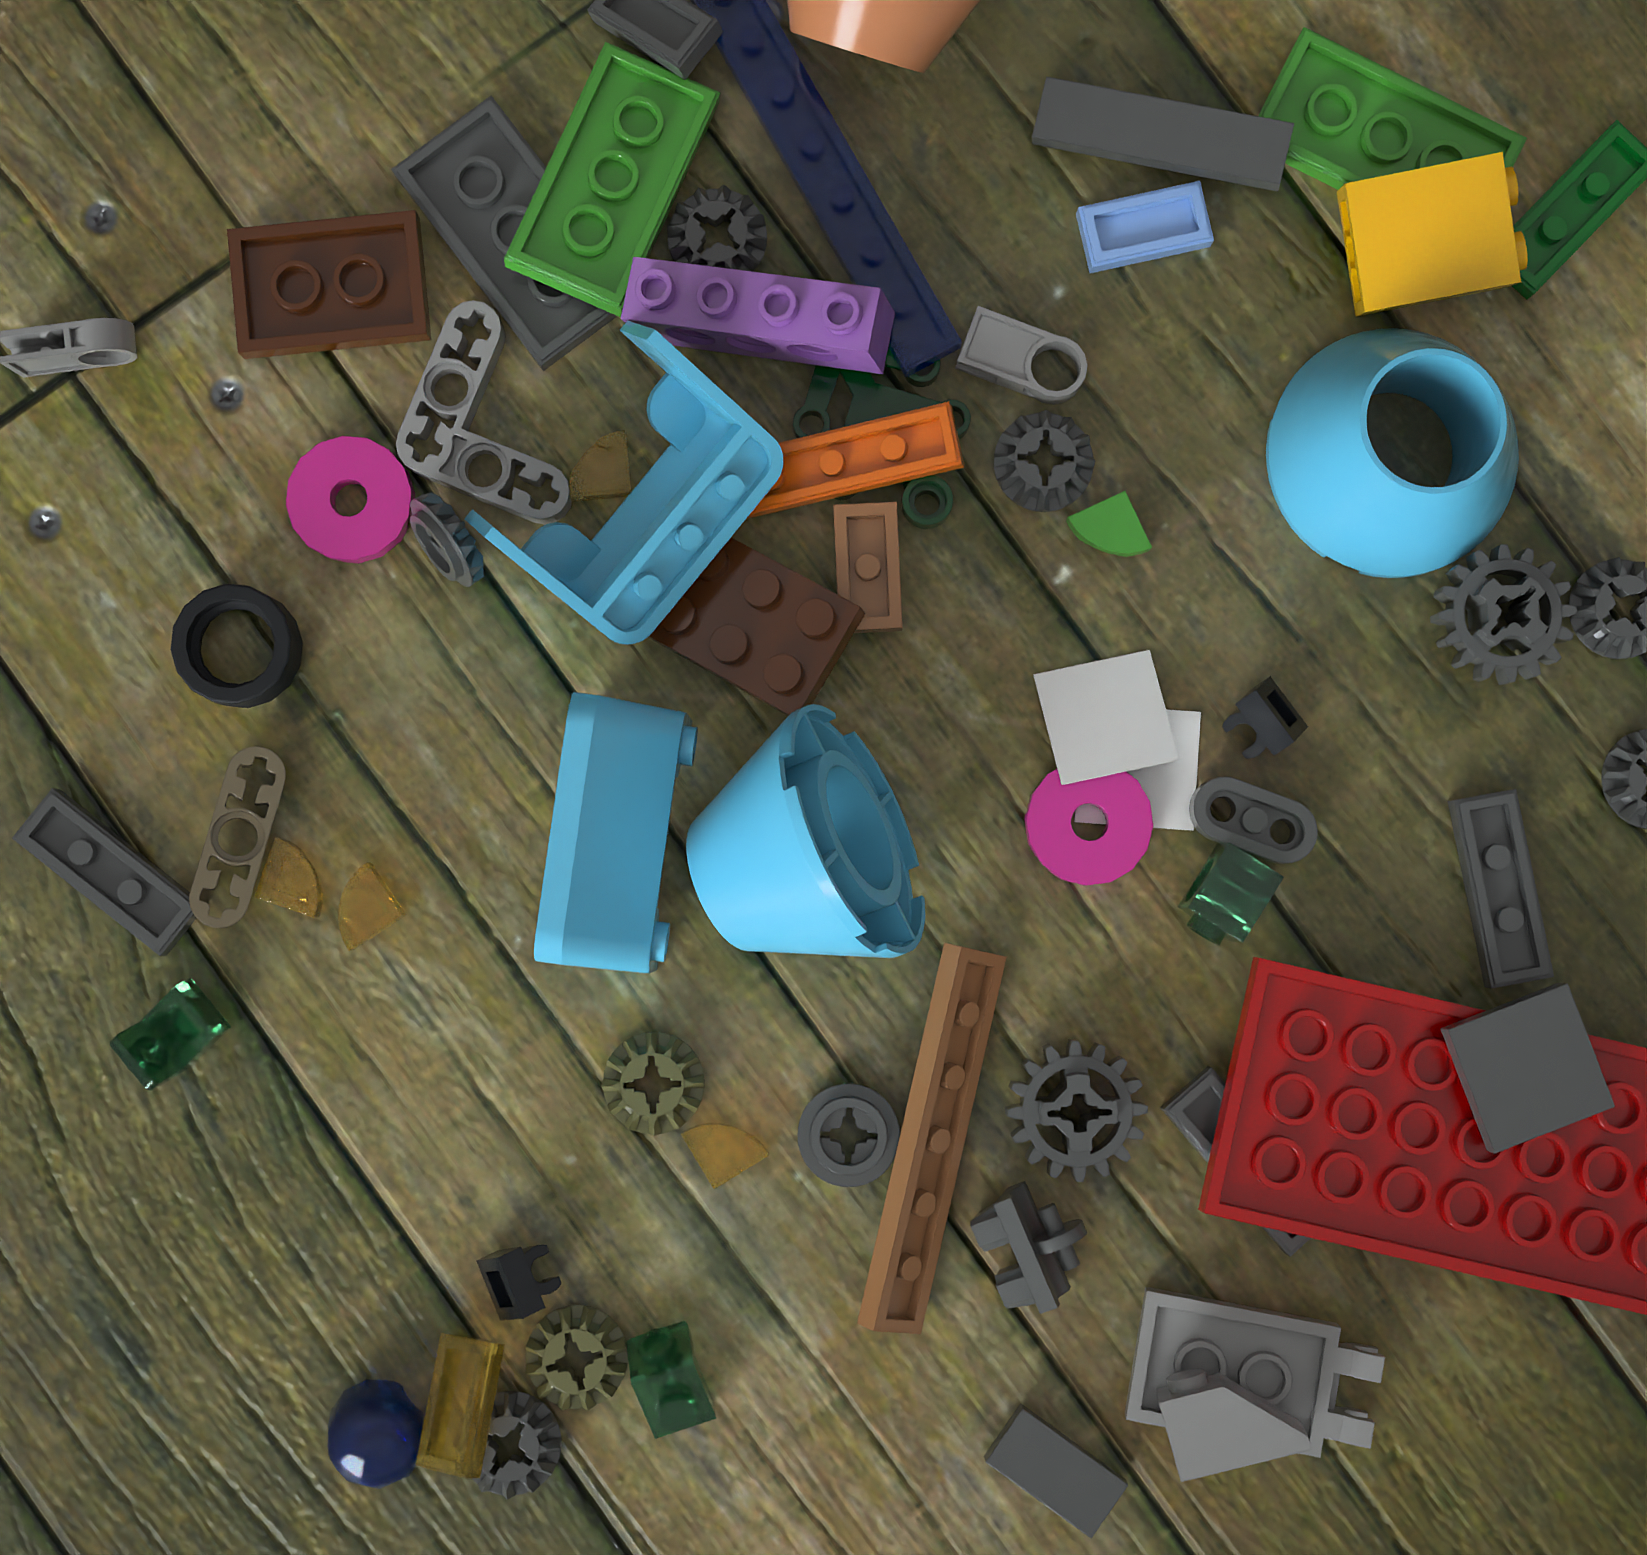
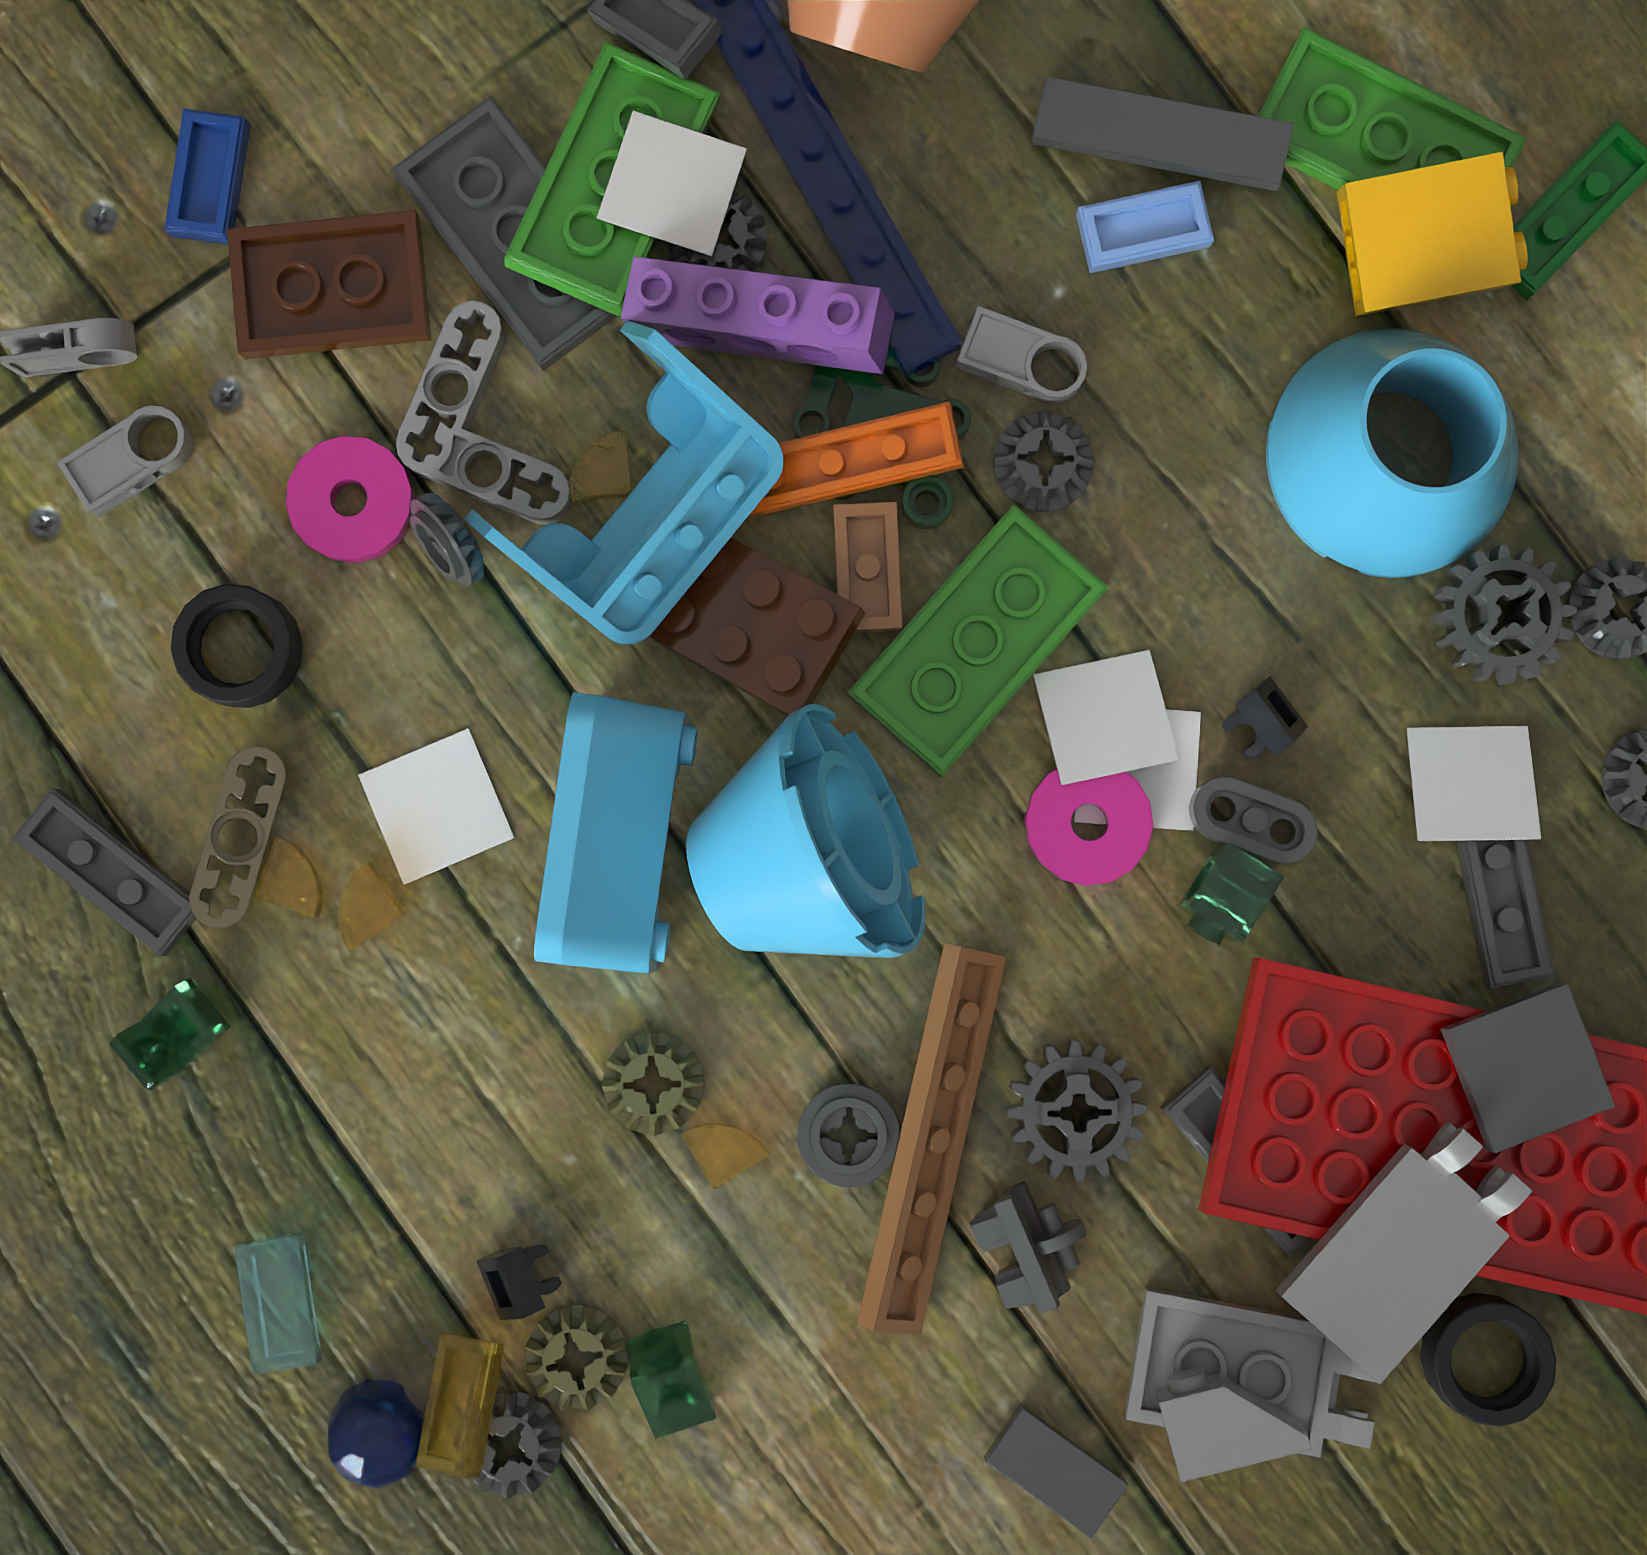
bright green tile [1066,491,1152,557] -> none
none -> light grey piece [56,406,193,518]
none -> blue tile [164,109,251,245]
none -> clear light blue tile [234,1232,322,1375]
none -> white sticker [358,728,514,885]
none -> white sticker [597,111,747,256]
none -> bright green tile [847,504,1108,777]
none -> light grey tile [1275,1122,1533,1385]
none -> white sticker [1406,726,1541,841]
none -> black tyre [1420,1293,1557,1427]

